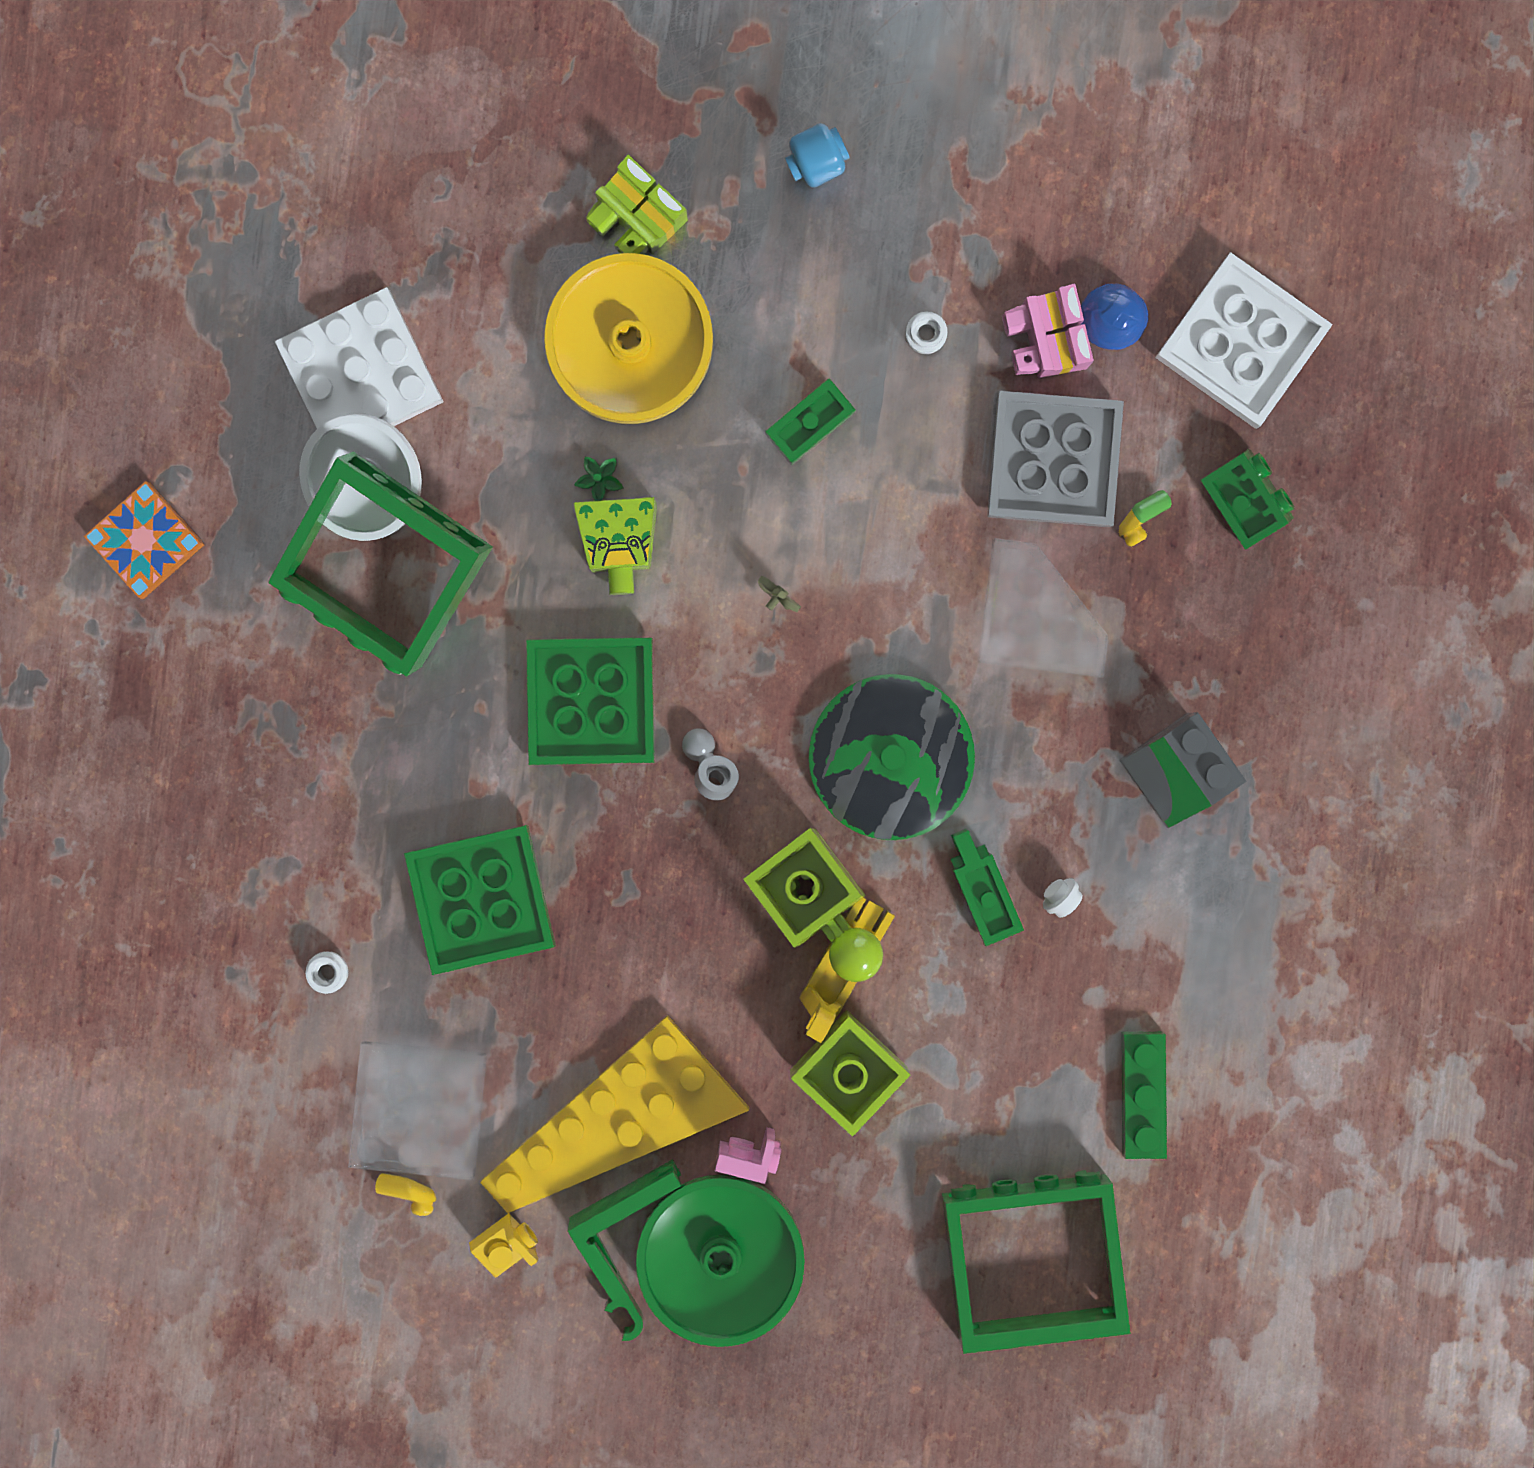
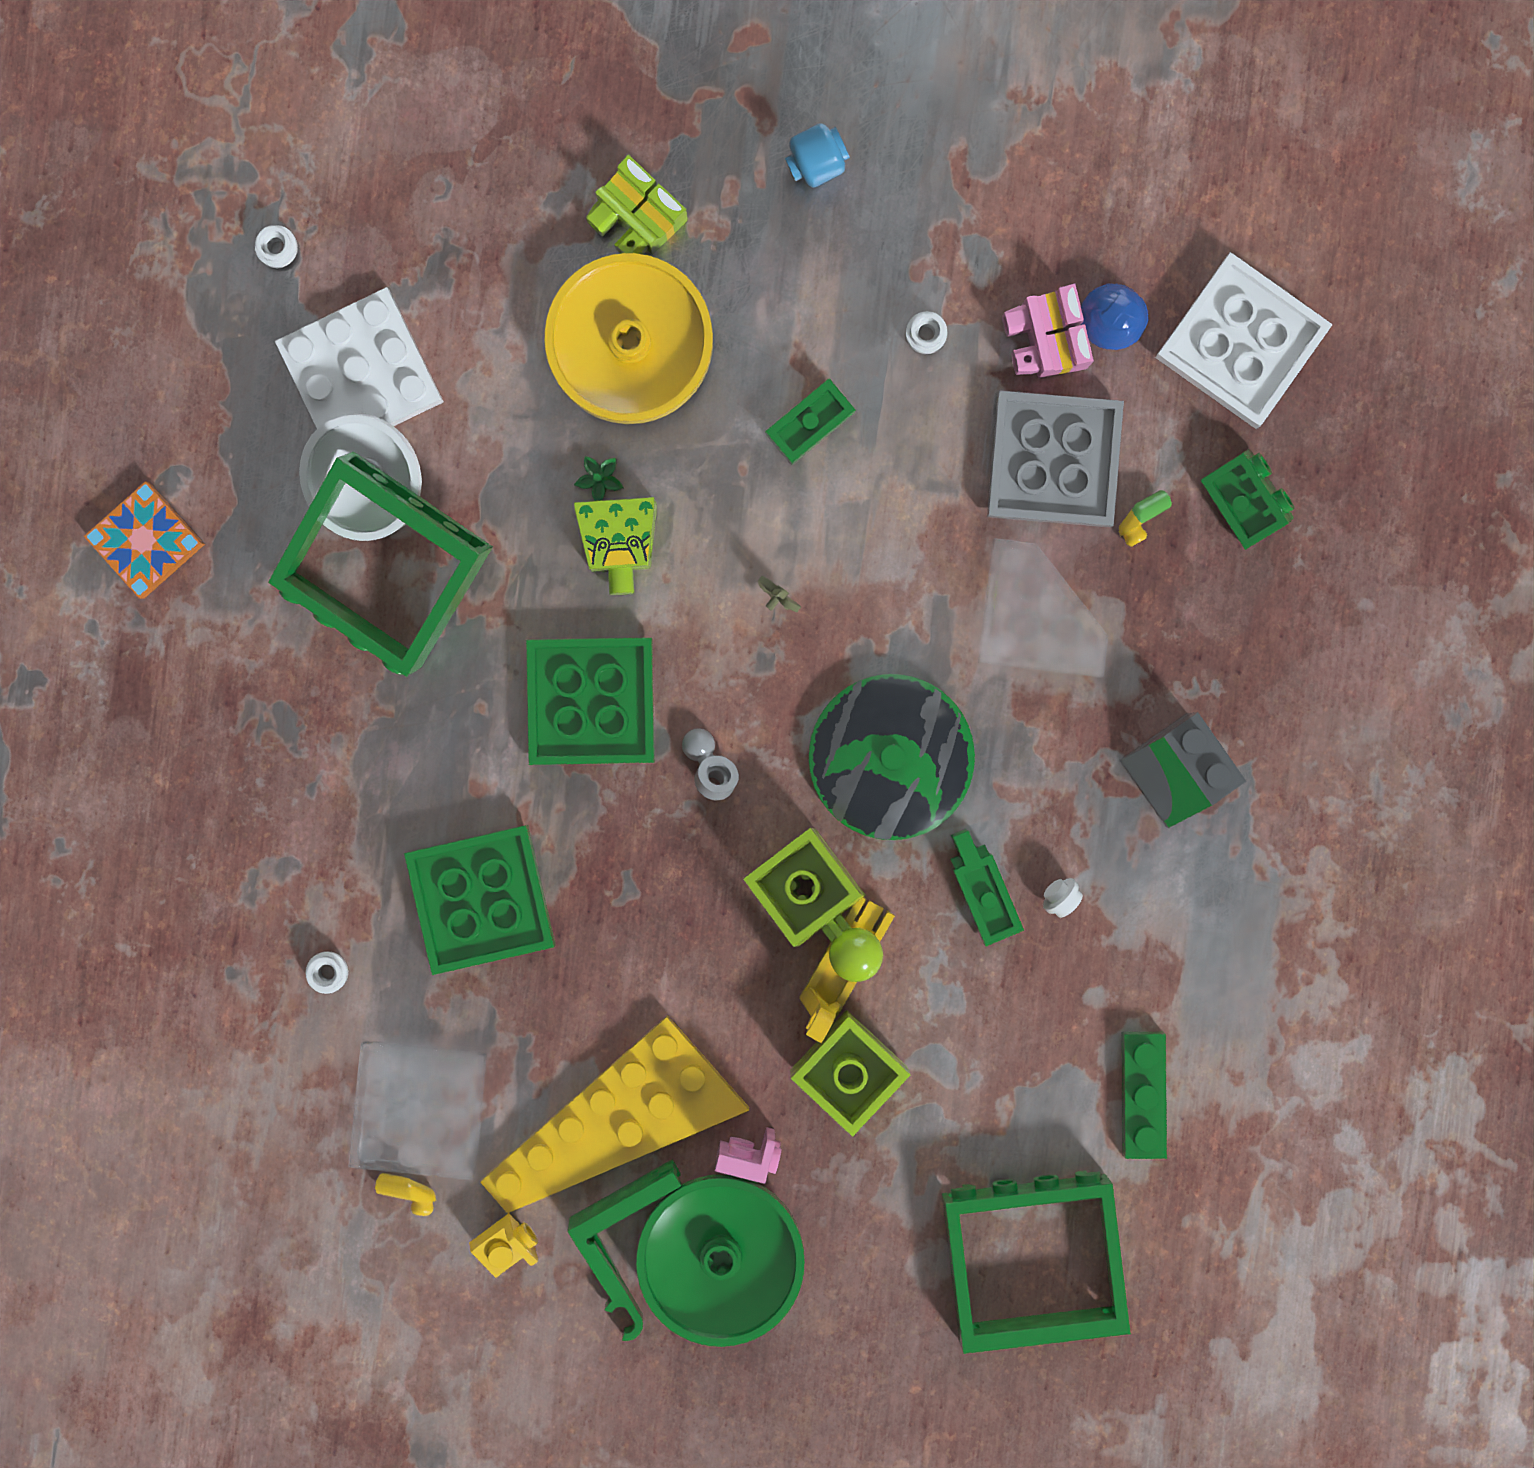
none -> white plate [255,225,298,268]

